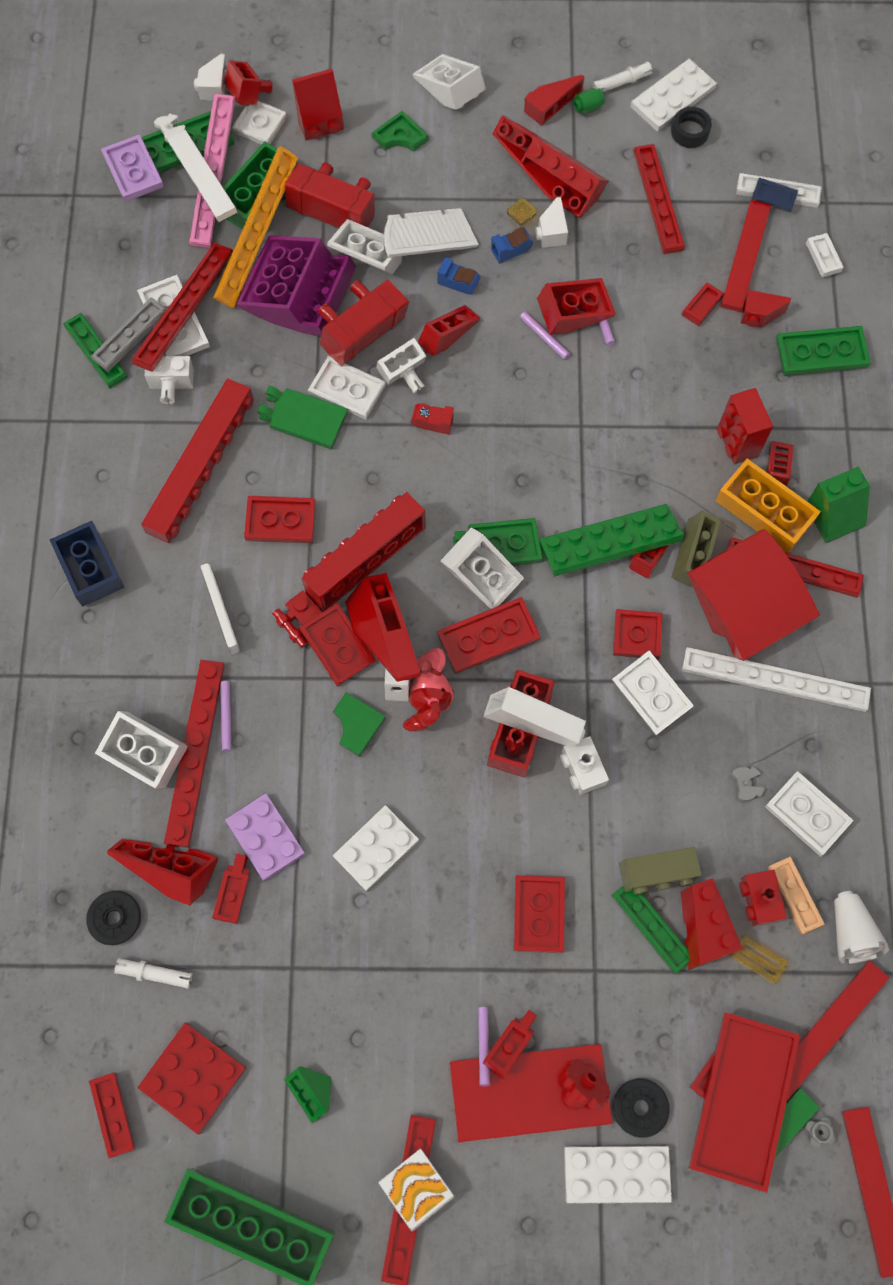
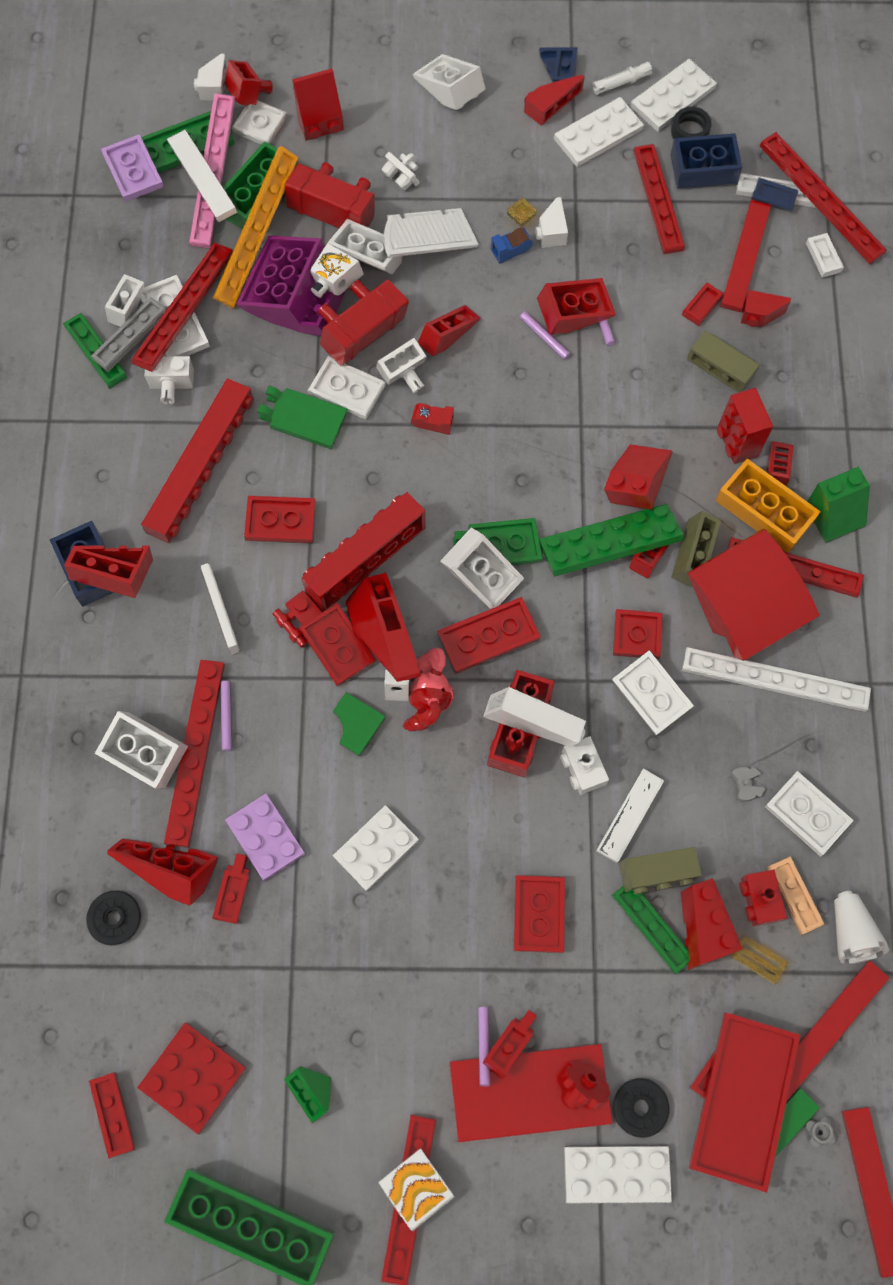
white pin [115,958,193,989] -> none
white piece [154,114,185,142] -> none
green tile [371,111,429,152] -> none
blue leg [438,257,480,294] -> none
red wedge [493,115,609,218] -> none
green brick [573,88,605,115] -> none
green plate [776,326,871,376] -> none
none -> red wedge [64,545,153,598]
none -> white slope [105,274,144,327]
none -> white torso [311,244,363,298]
none -> white hips [381,152,420,191]
none -> dark blue wing [539,47,578,83]
none -> white plate [554,97,644,167]
none -> white tile [596,769,664,863]
none -> red slope [604,444,673,510]
none -> dark blue brick [670,133,743,189]
none -> olive brick [687,331,759,393]
none -> red tile [759,132,887,264]

